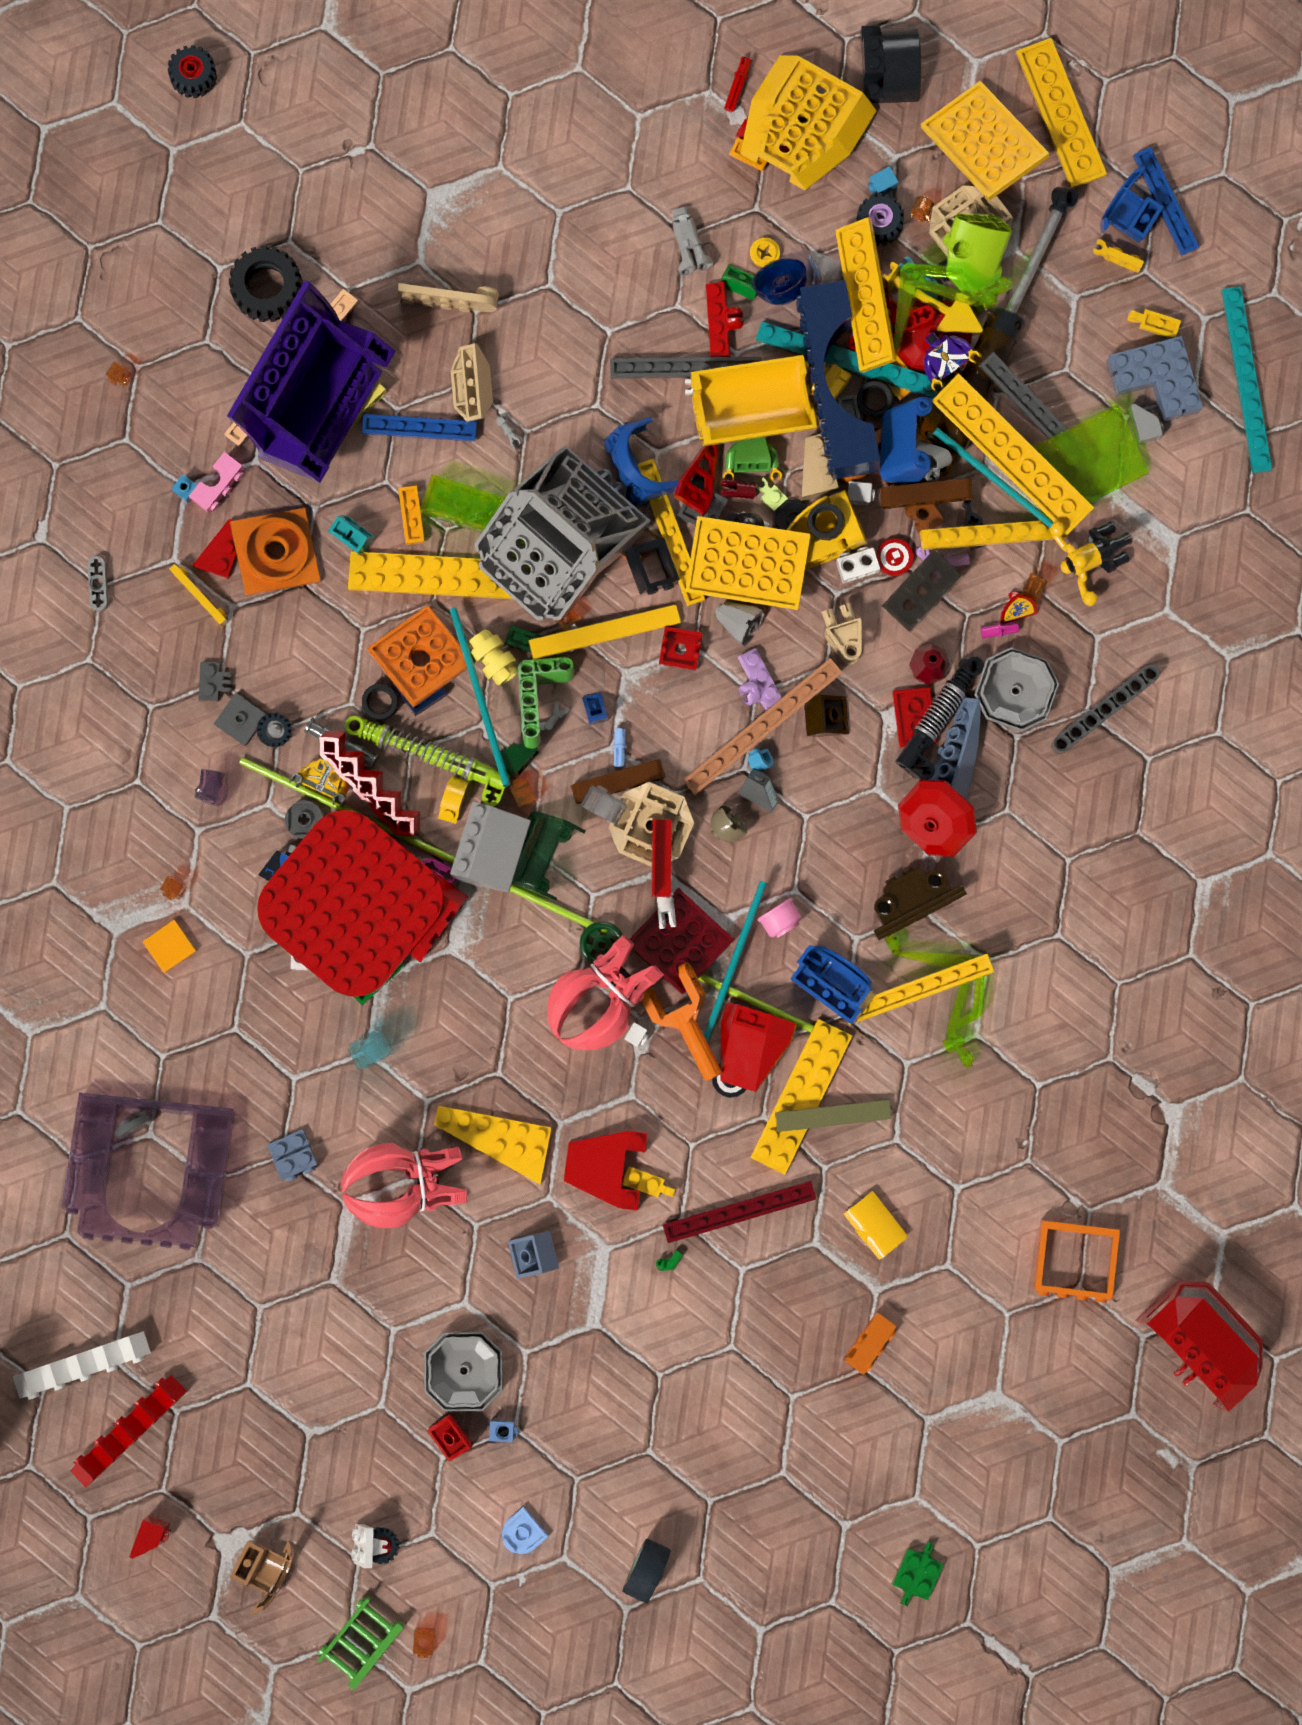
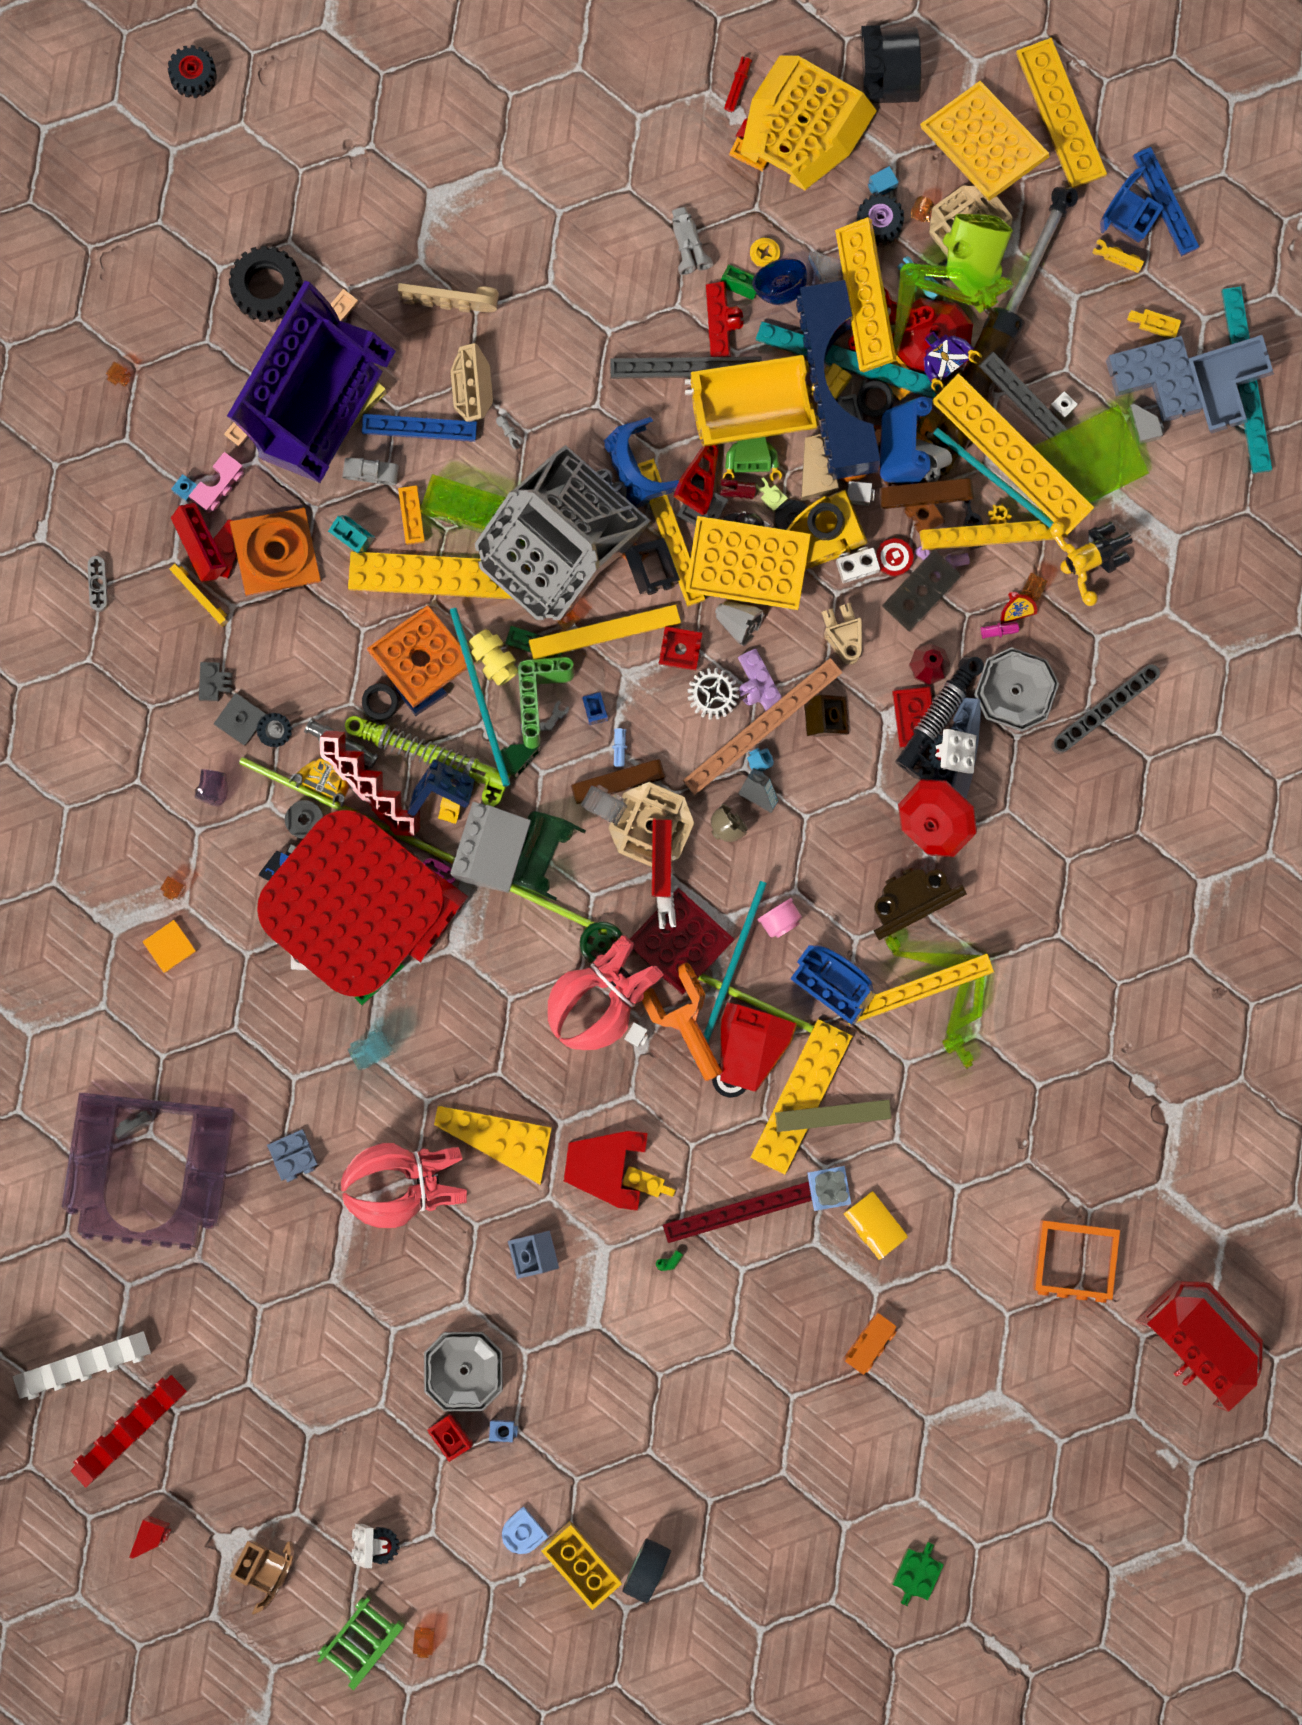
clear orange brick [510,778,537,809] -> none
yellow piece [882,262,983,333] -> none
none -> red brick [171,503,226,582]
none -> light grey piece [342,458,399,485]
none -> dark blue bracket [408,759,475,816]
none -> yellow brick [541,1521,622,1610]
none -> white gear [687,668,739,720]
none -> light grey piece [807,1166,851,1211]
none -> white plate [929,729,976,774]
none -> yellow gear [988,503,1012,524]
none -> white plate [1049,392,1078,421]
none -> sand blue piece [1188,335,1274,434]

